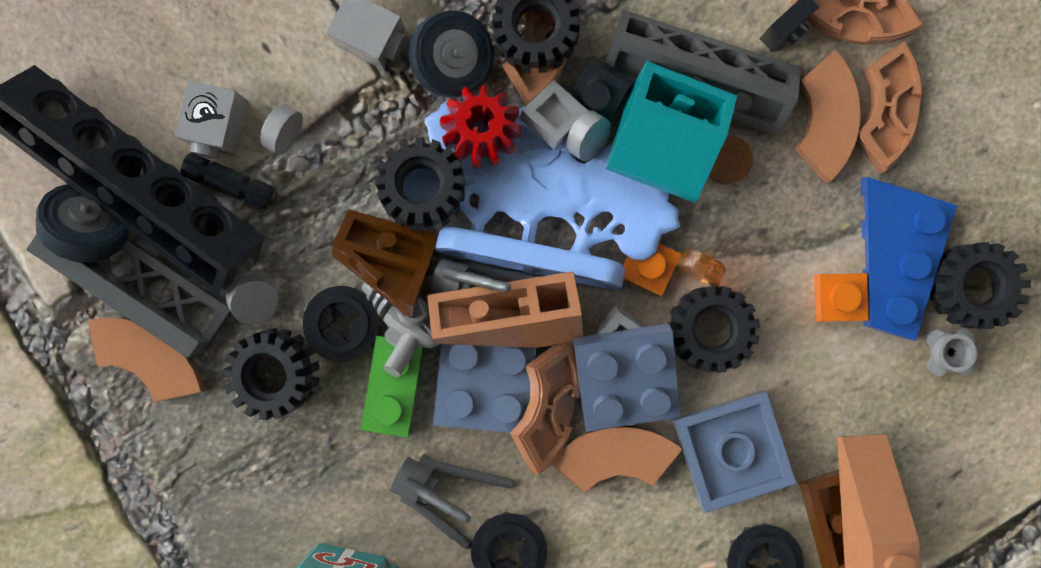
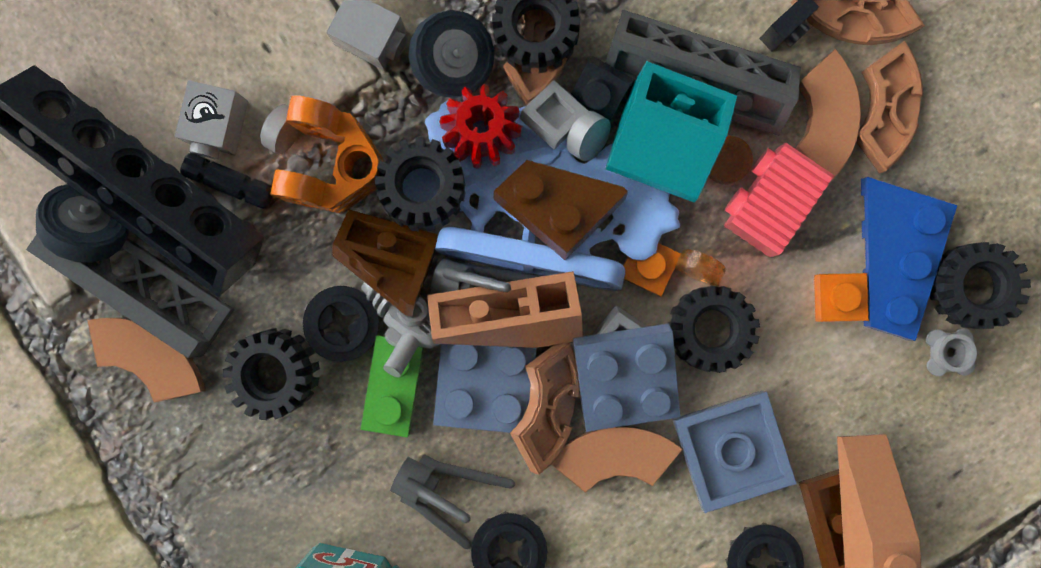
light grey tile [226,274,278,325] -> none
none -> orange piece [270,95,385,214]
none -> reddish brown wing [493,160,628,260]
none -> coral brick [724,143,834,257]

